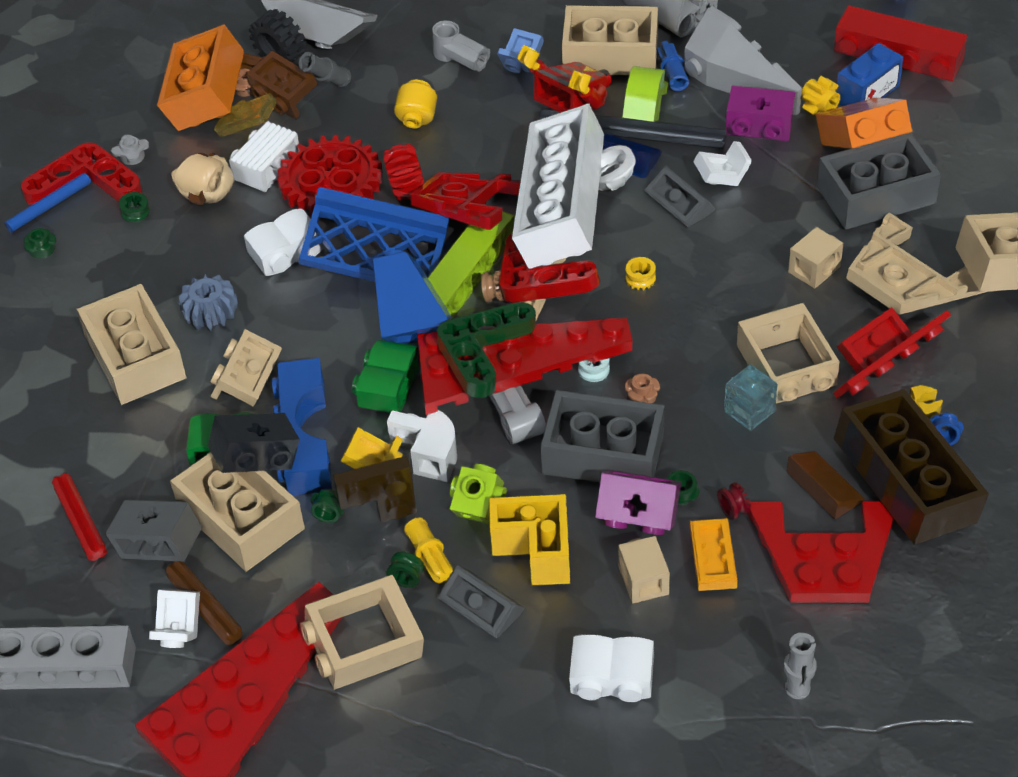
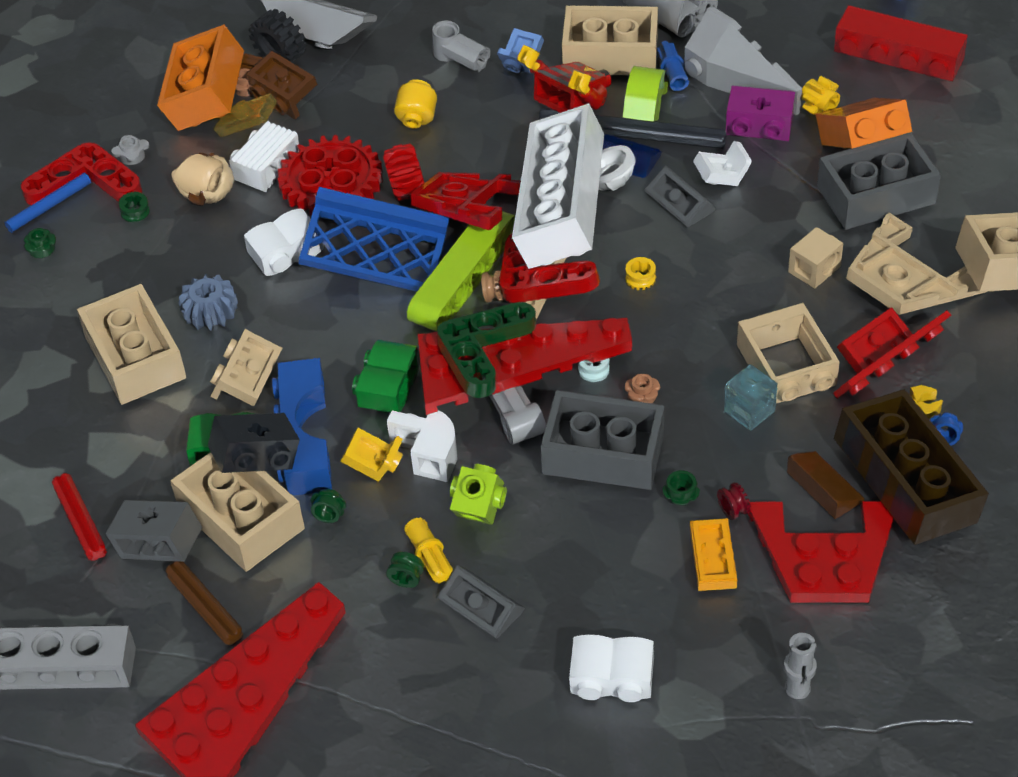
white bracket [149,589,200,648] -> none
dark grey pin [299,52,351,87] -> none
tan window [300,575,424,690] -> none
dark brown plate [333,456,417,522] -> none
blue slope [373,250,453,344] -> none
yellow brick [489,494,570,585] -> none
brick [595,469,681,535] -> none
tan brick [618,536,670,604] -> none
blue brick [836,43,903,106] -> none

